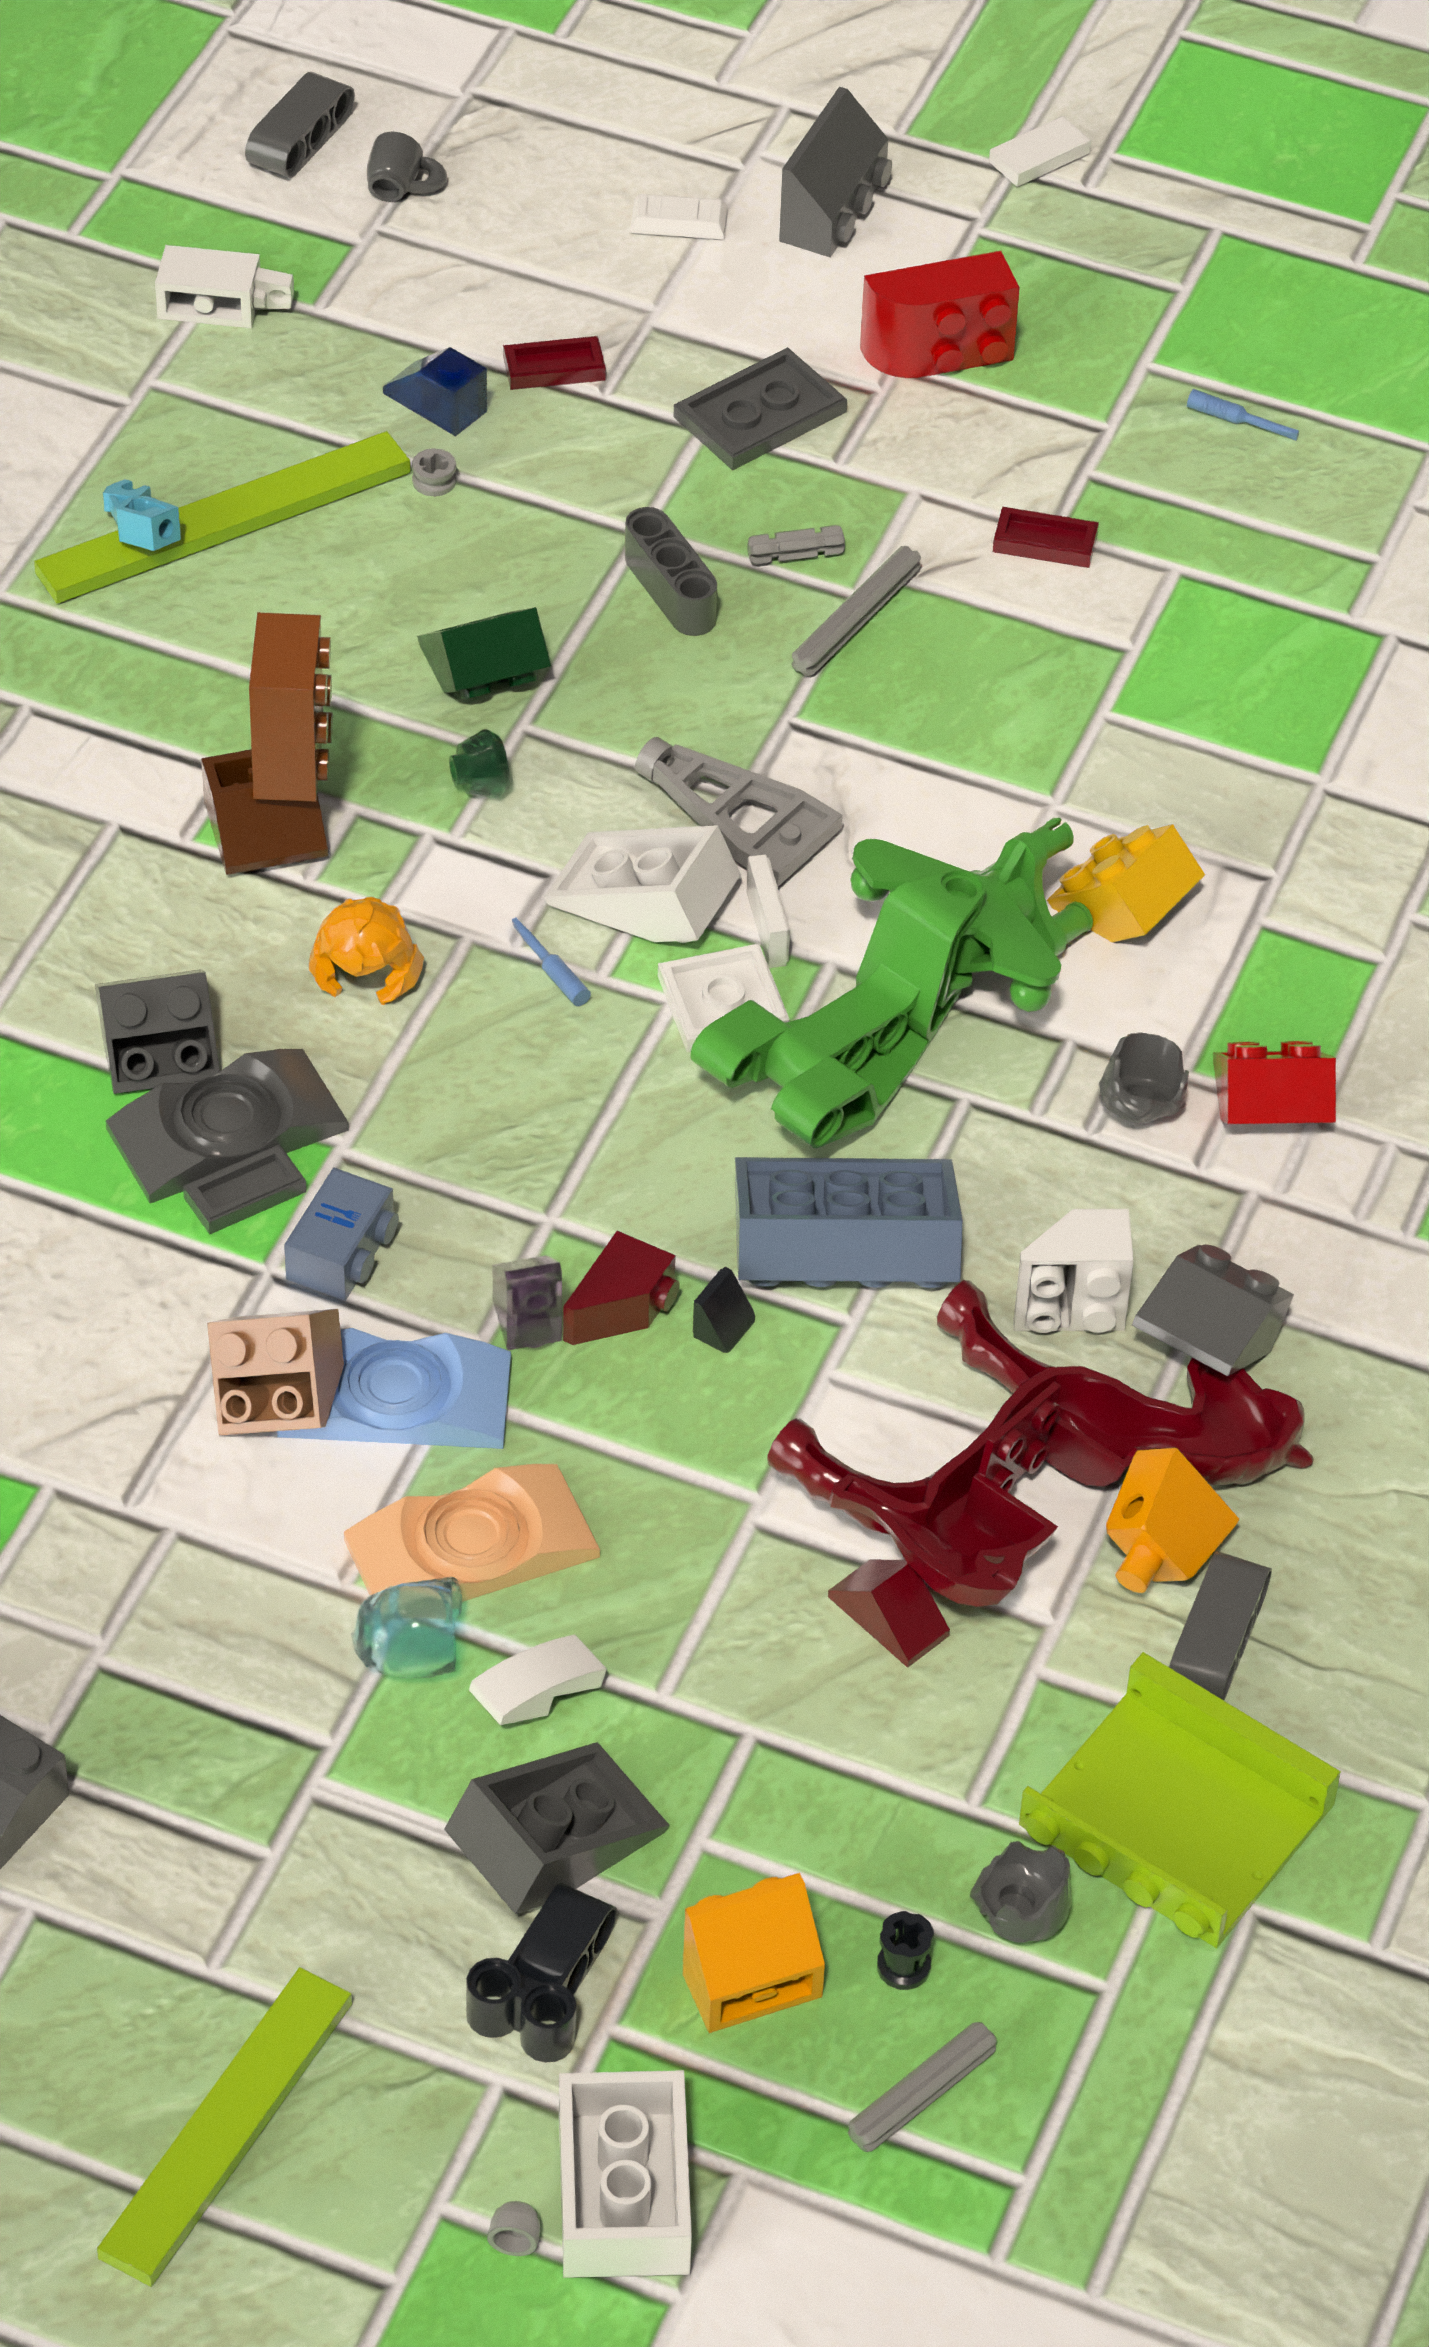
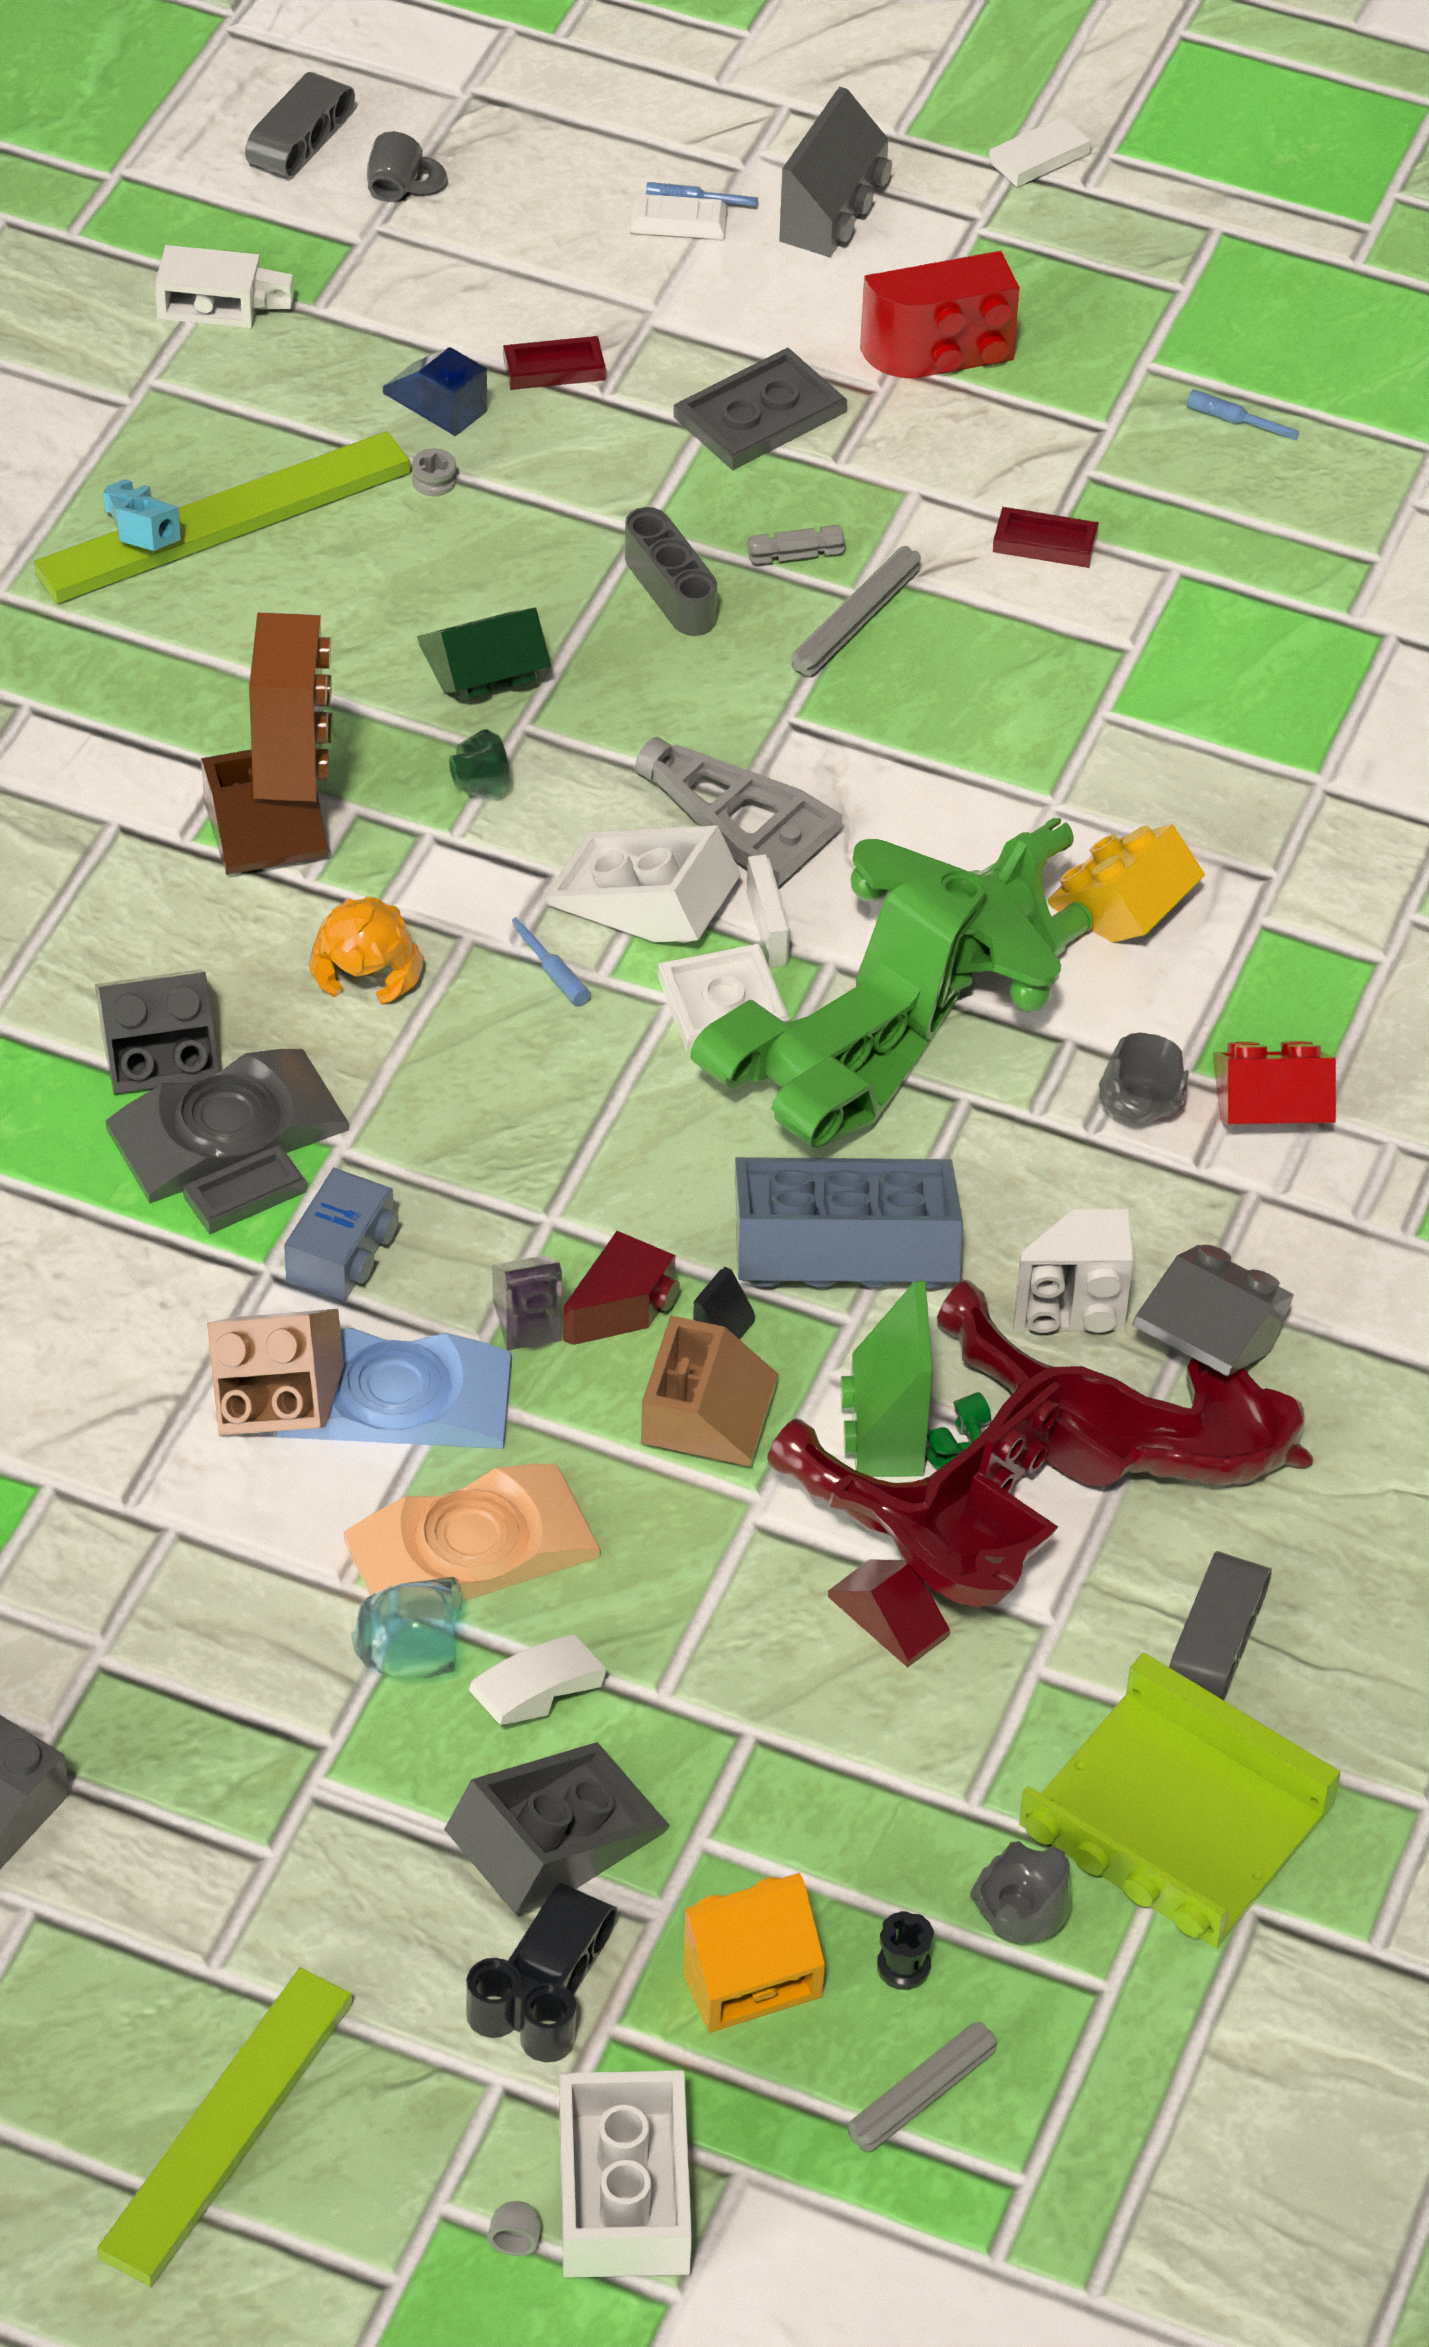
light orange torso [1106,1448,1239,1593] -> none
none -> medium nougat slope [641,1315,778,1467]
none -> medium blue piece [646,182,758,206]
none -> bright green slope [840,1281,933,1477]
none -> green hand [926,1427,971,1470]
none -> green hand [953,1392,991,1443]

